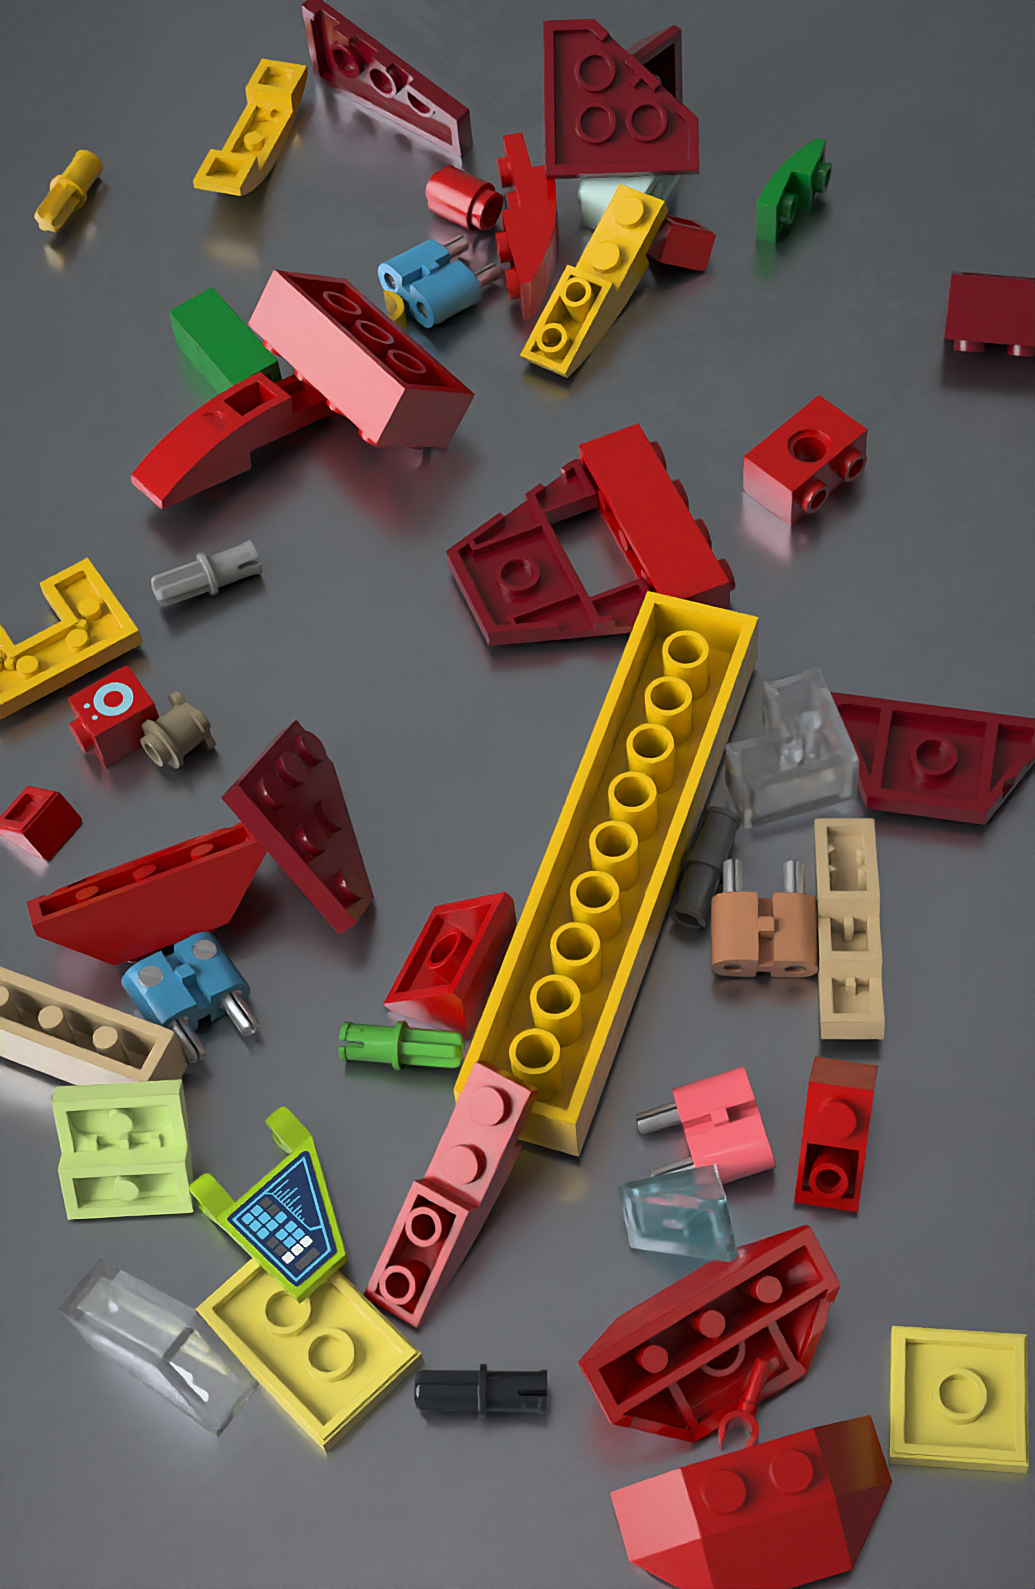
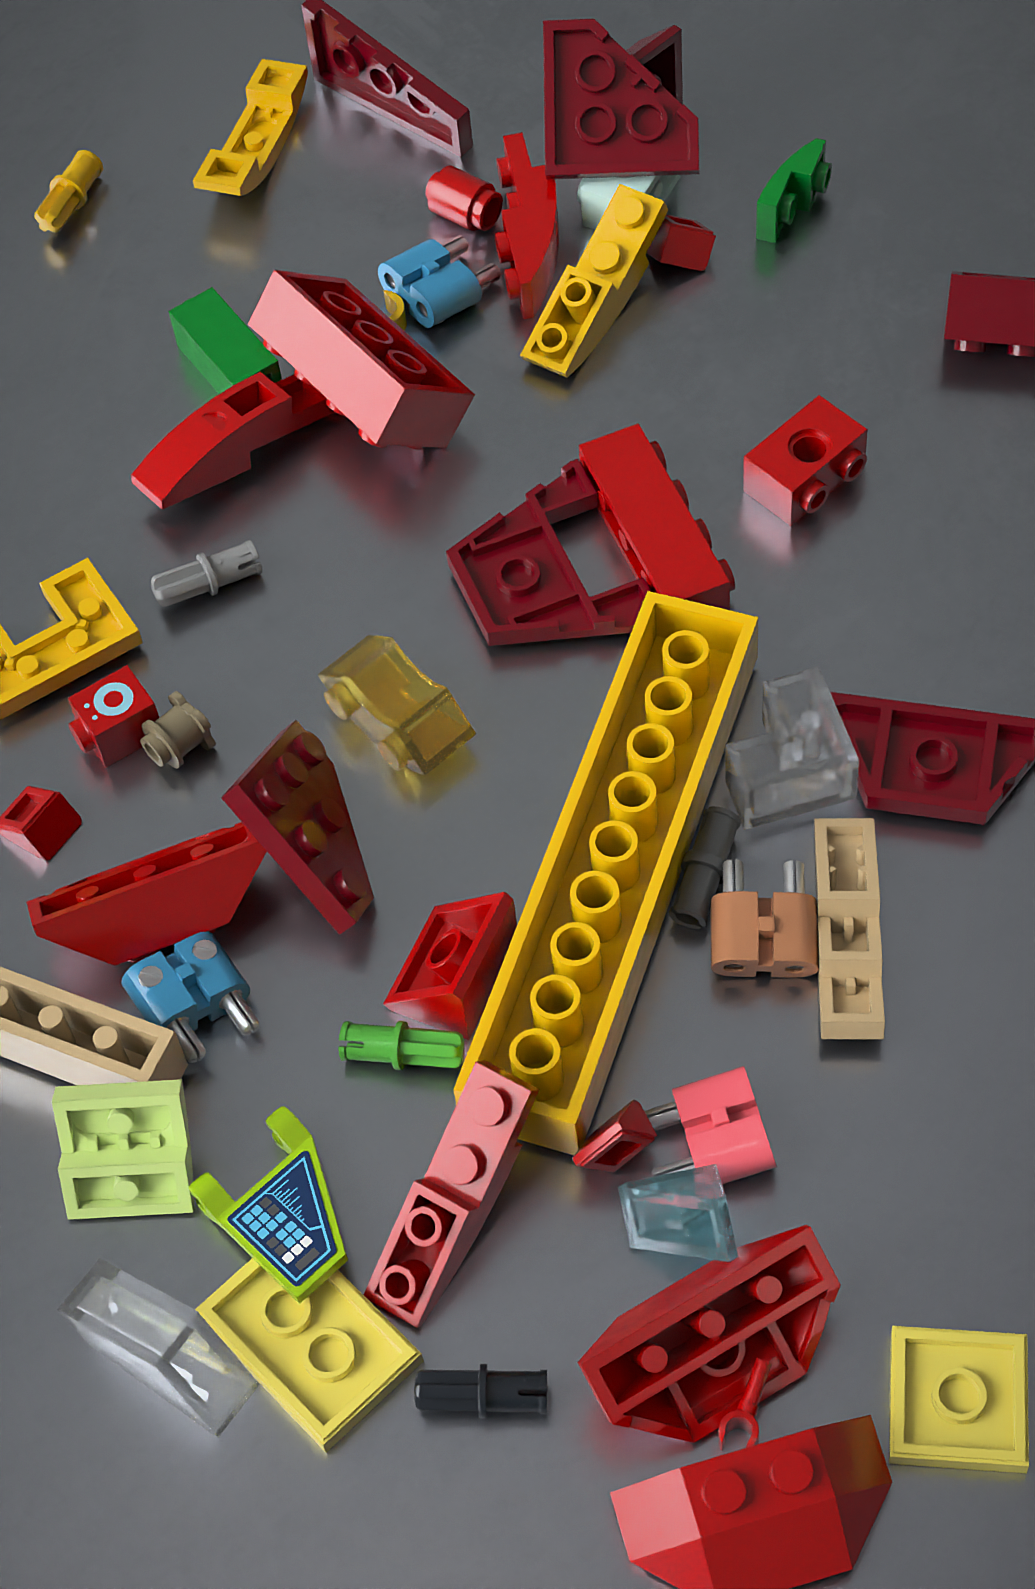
red slope [794,1056,878,1212] -> none
none -> clear yellow brick [318,635,476,775]
none -> red slope [572,1100,657,1173]

